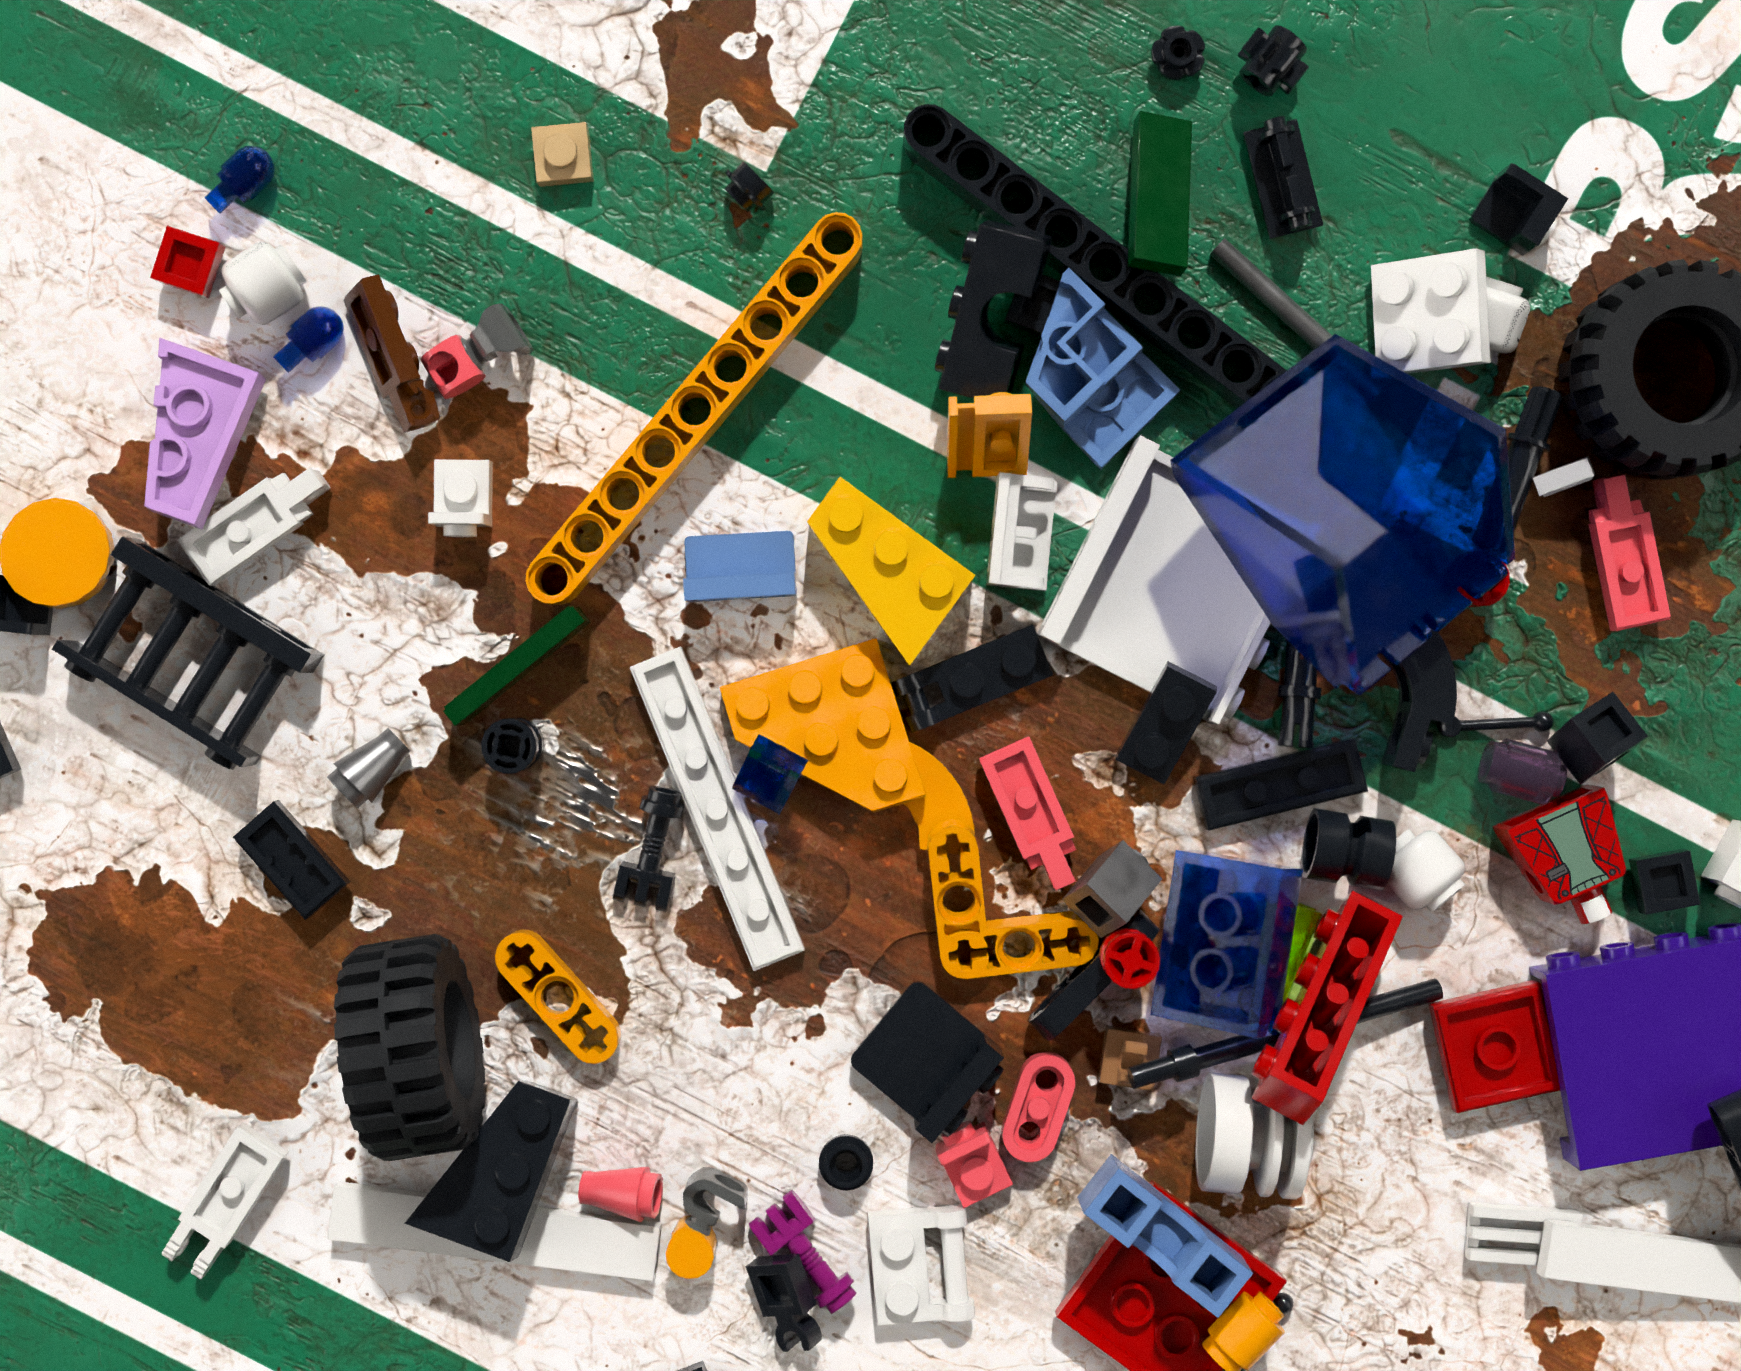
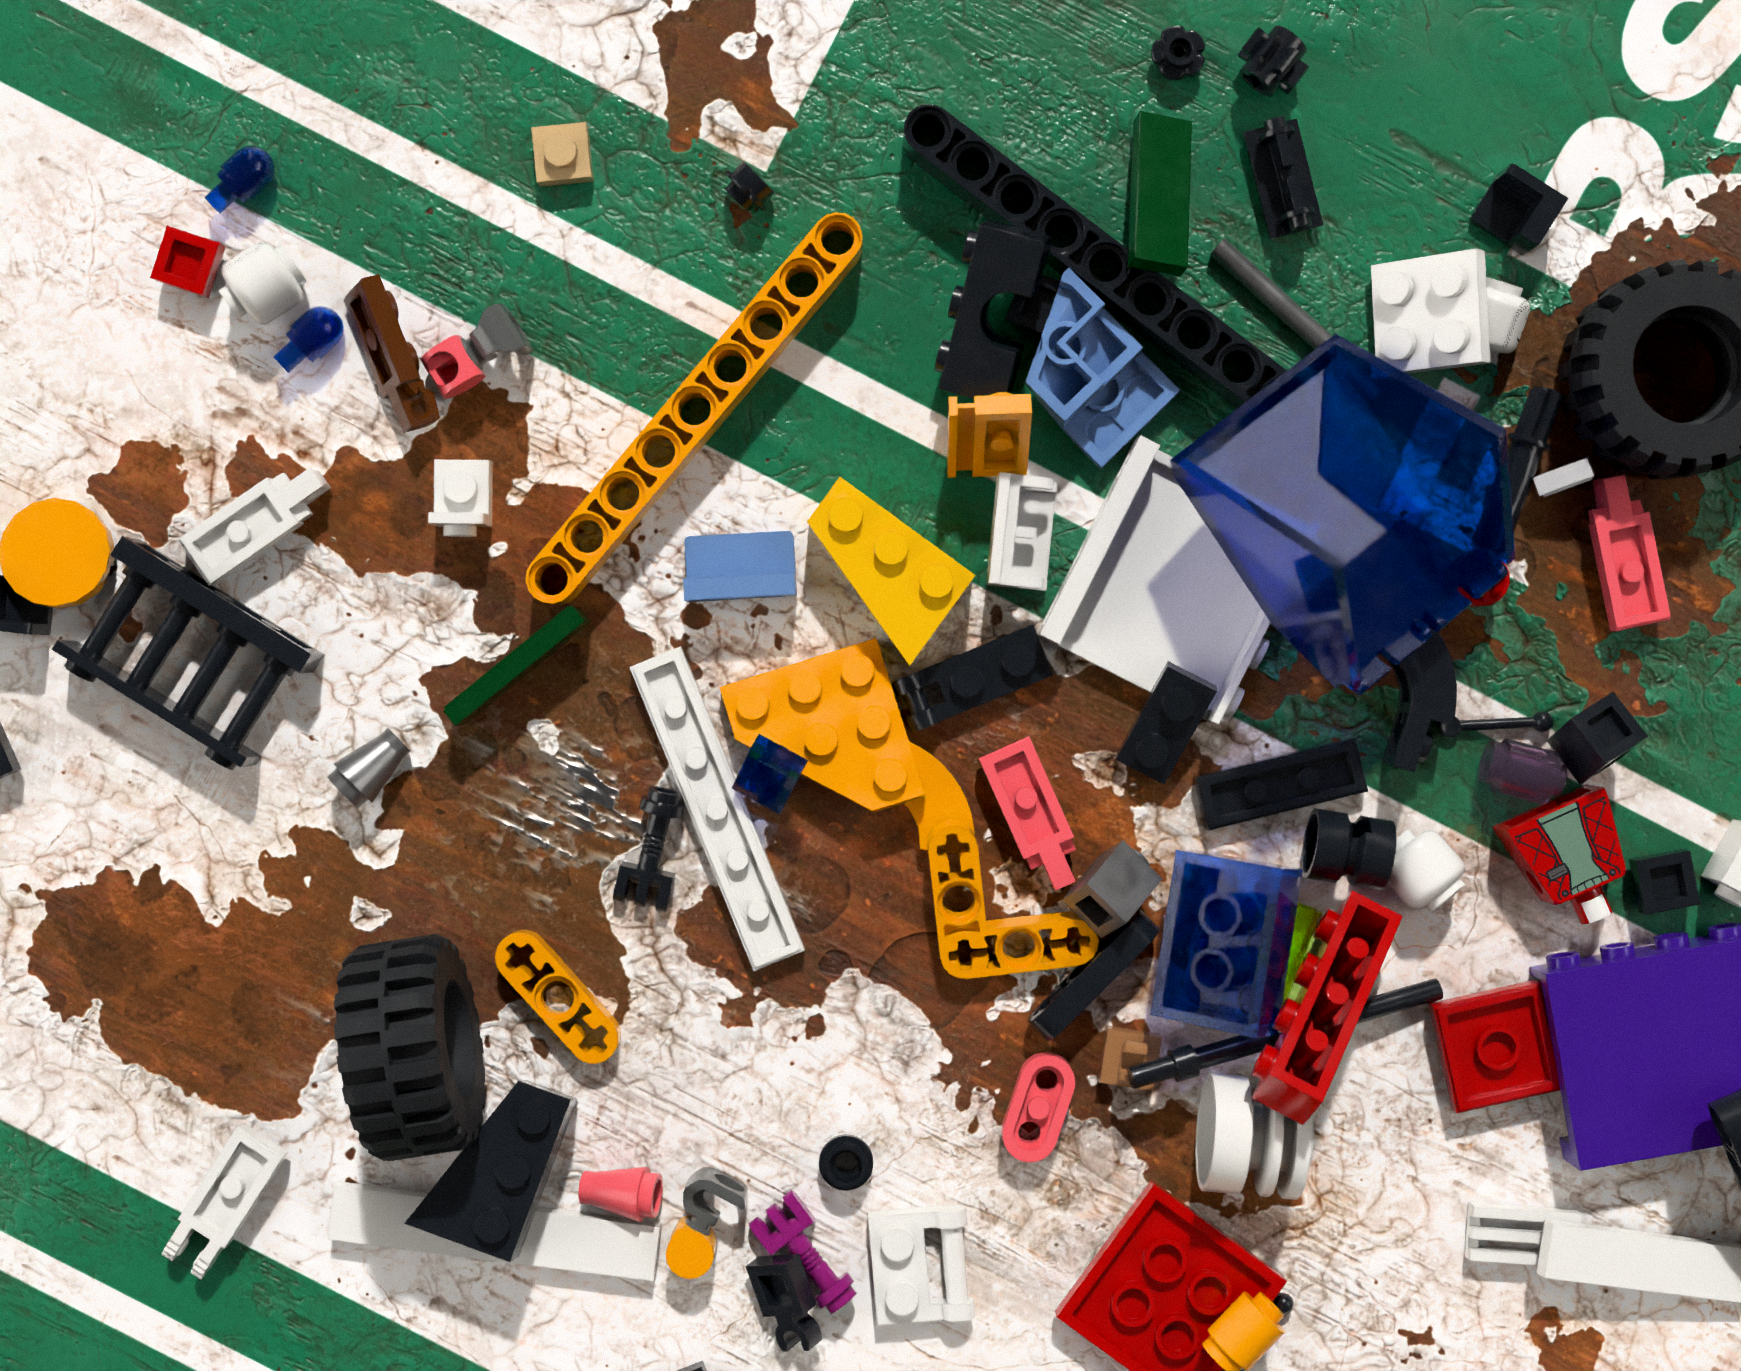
lavender wing [144,338,266,530] -> none
black plate [233,800,351,920] -> none
black wheel [481,717,544,774] -> none
black bracket [851,981,1004,1143] -> none
coral bracket [935,1121,1013,1208] -> none
medium blue arch [1077,1154,1253,1318] -> none
red wheel [1099,928,1160,989] -> none
black pin [1278,636,1322,748] -> none

